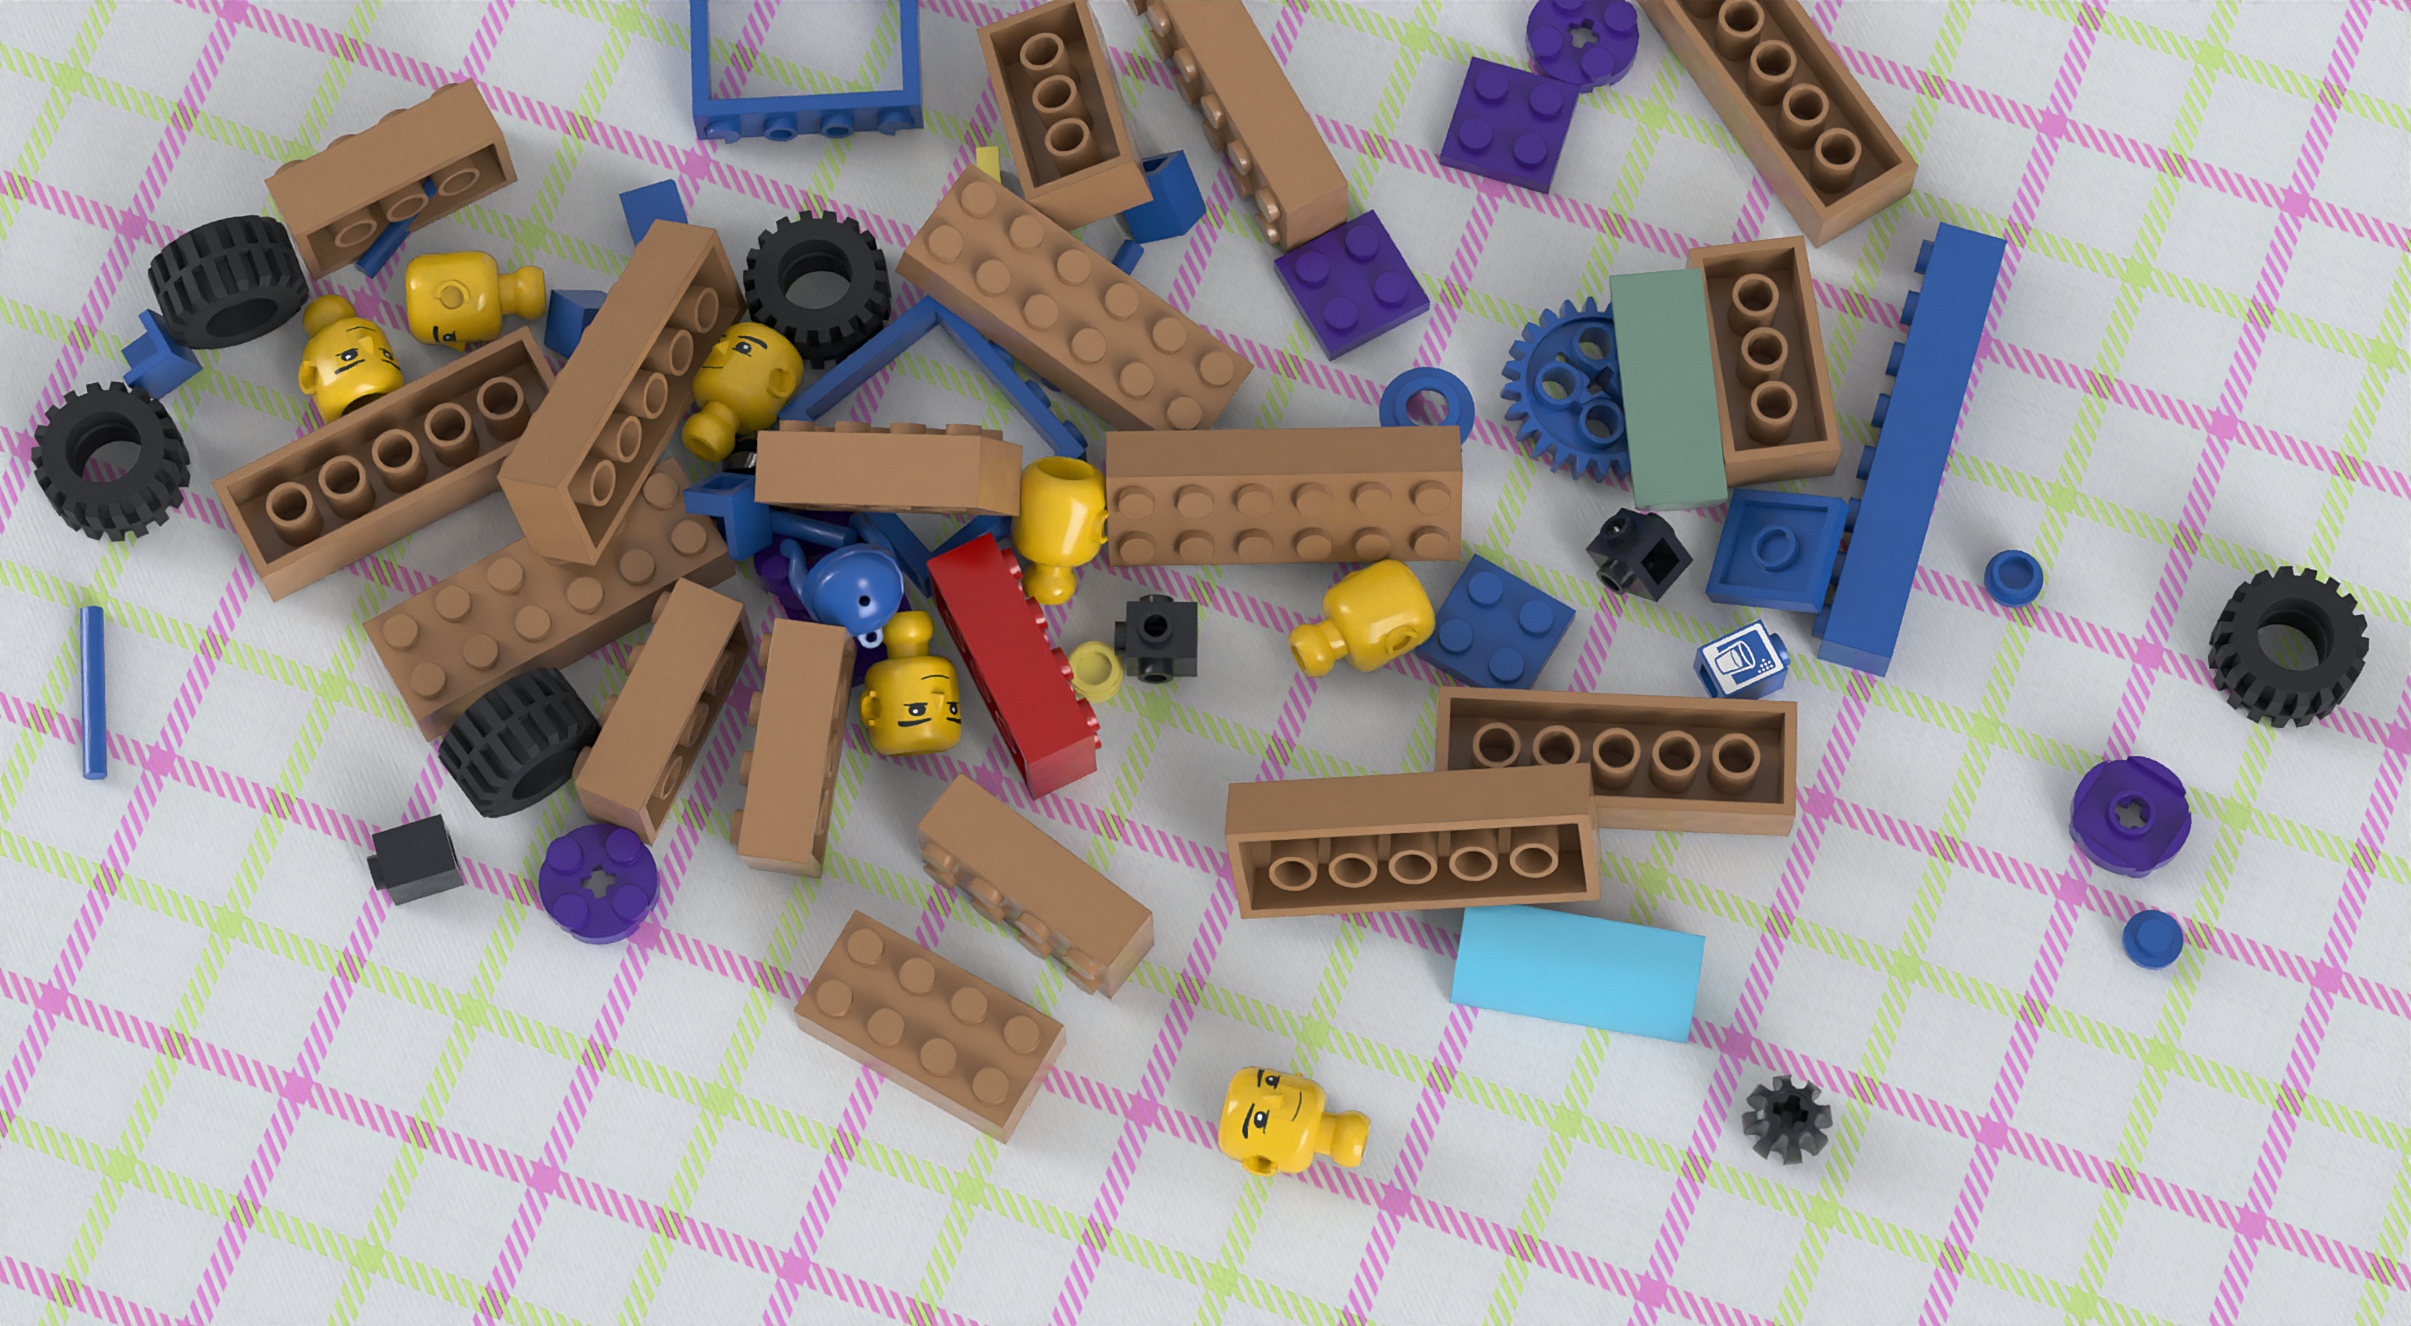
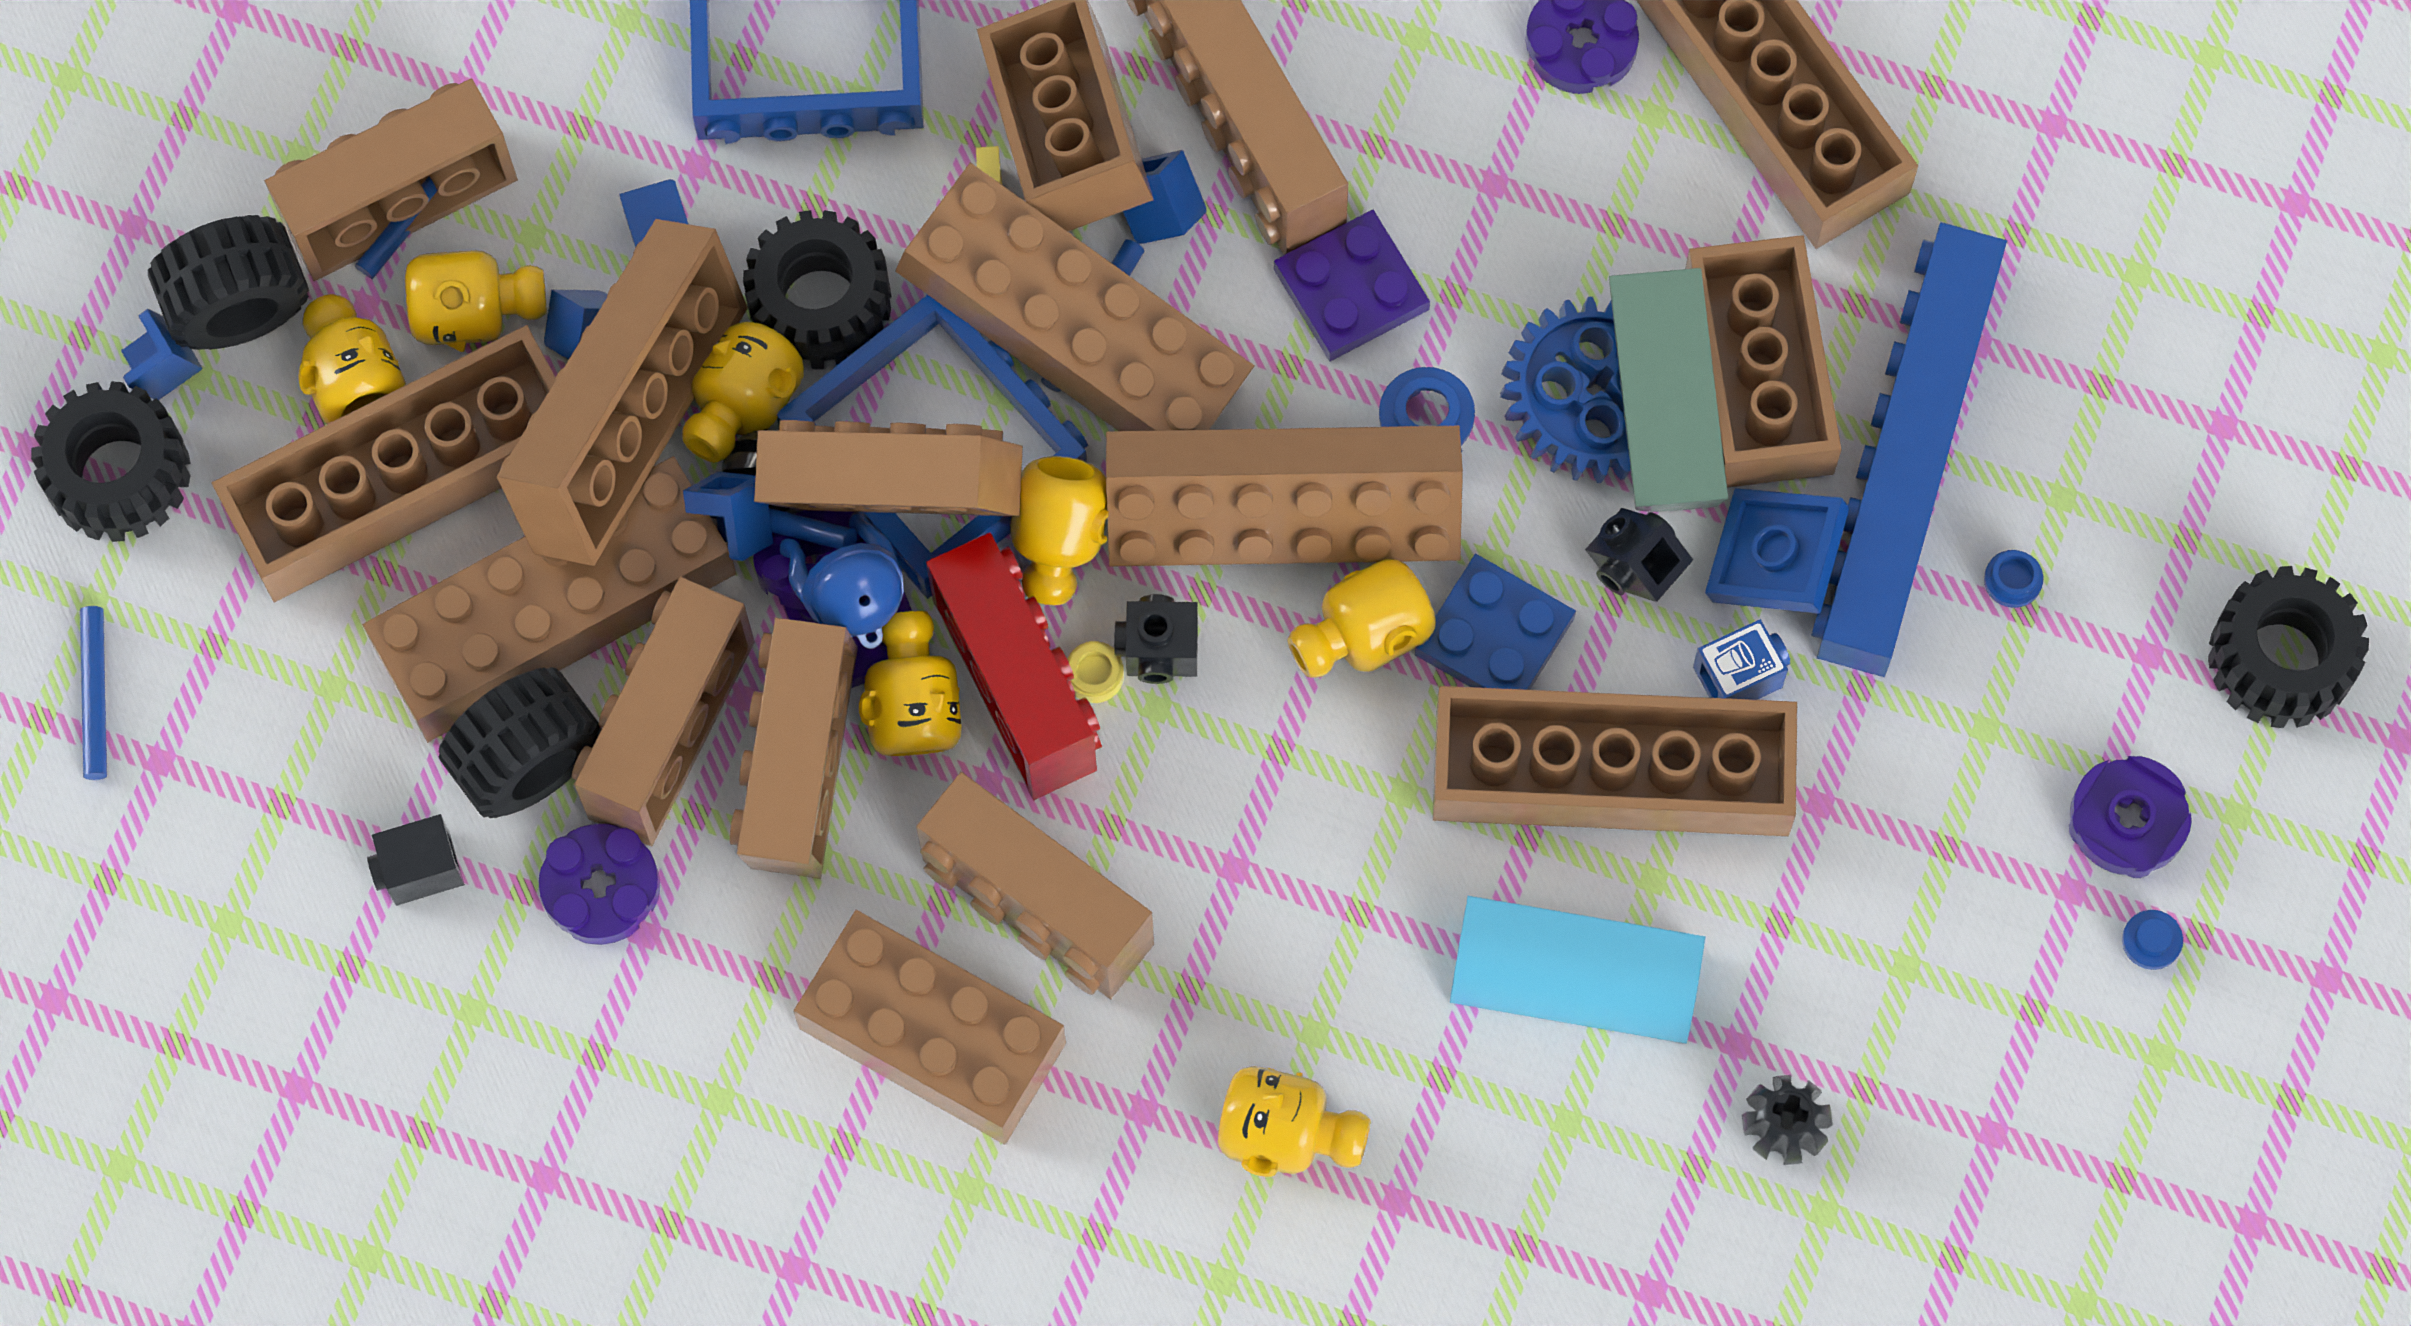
medium nougat brick [1225,763,1601,919] -> none
dark purple plate [1439,56,1581,195] -> none

